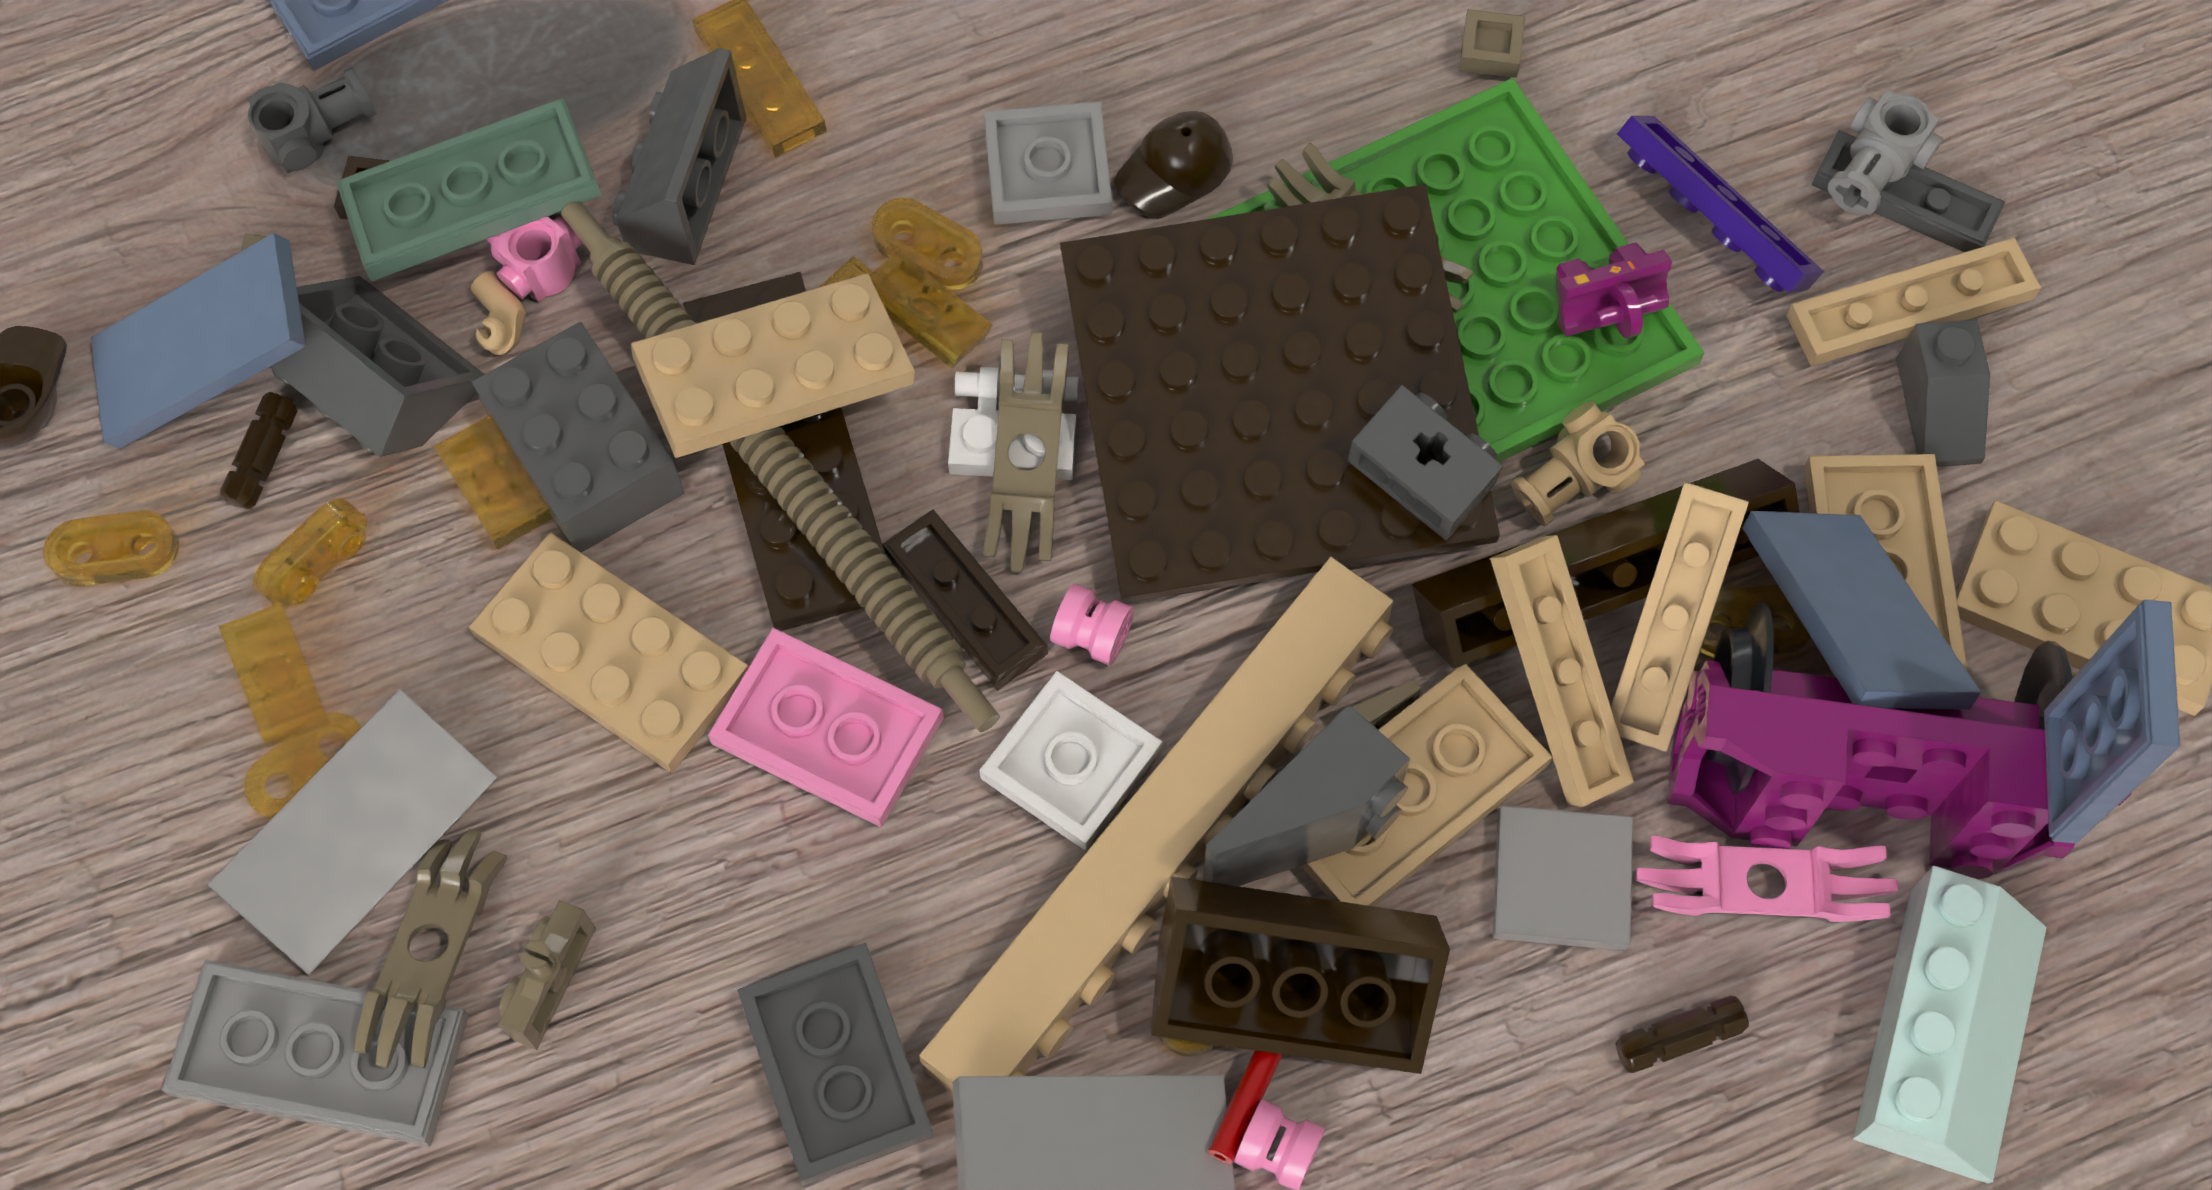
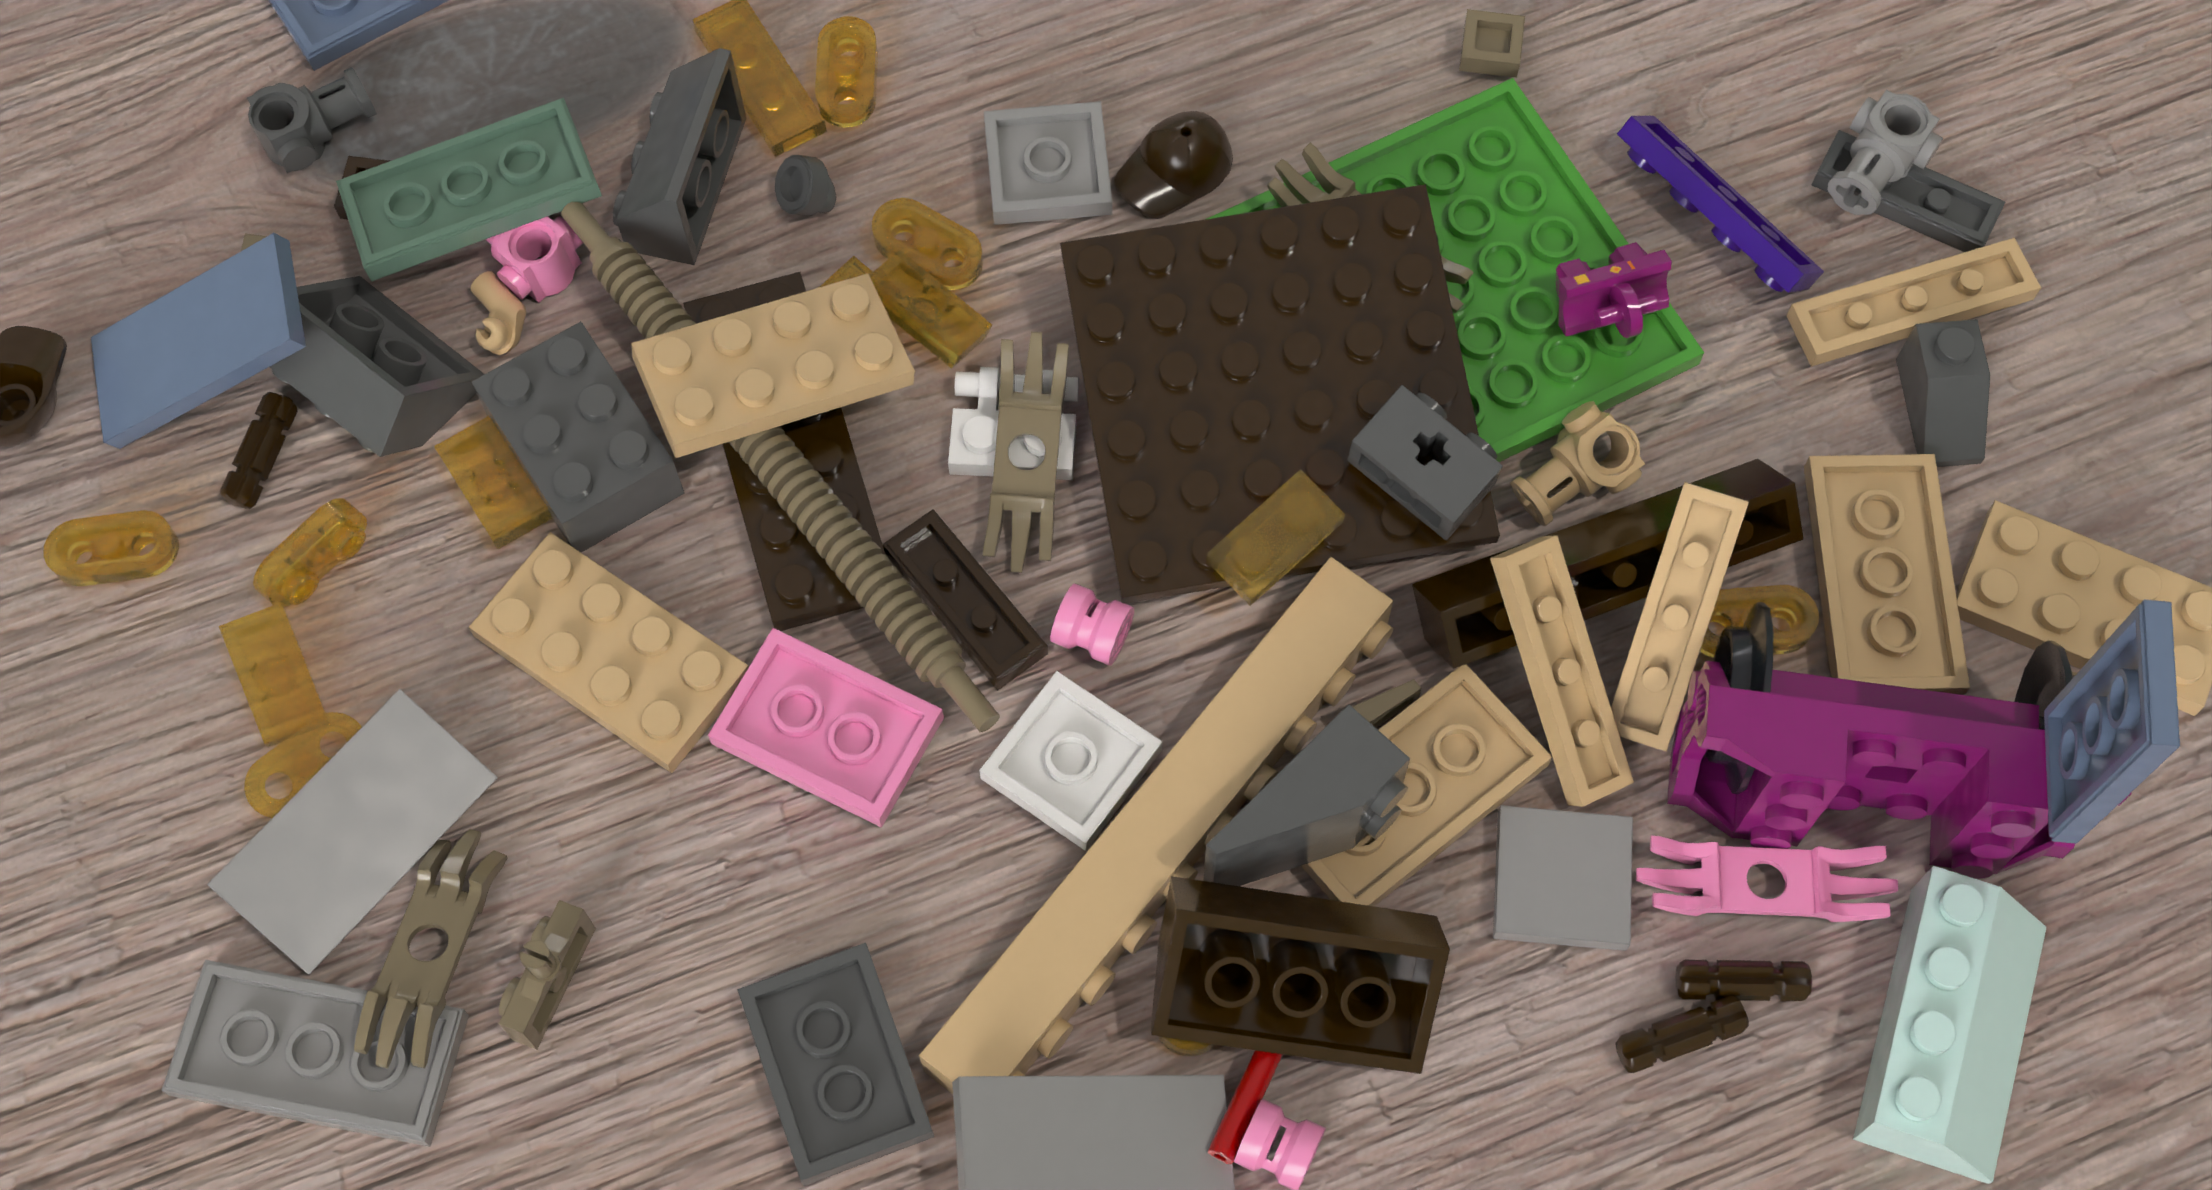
sand blue tile [1742,511,1981,710] -> none
none -> dark grey tile [775,155,837,216]
none -> clear yellow plate [815,16,878,128]
none -> clear yellow plate [1206,469,1345,606]
none -> dark brown axle [1675,959,1812,1001]

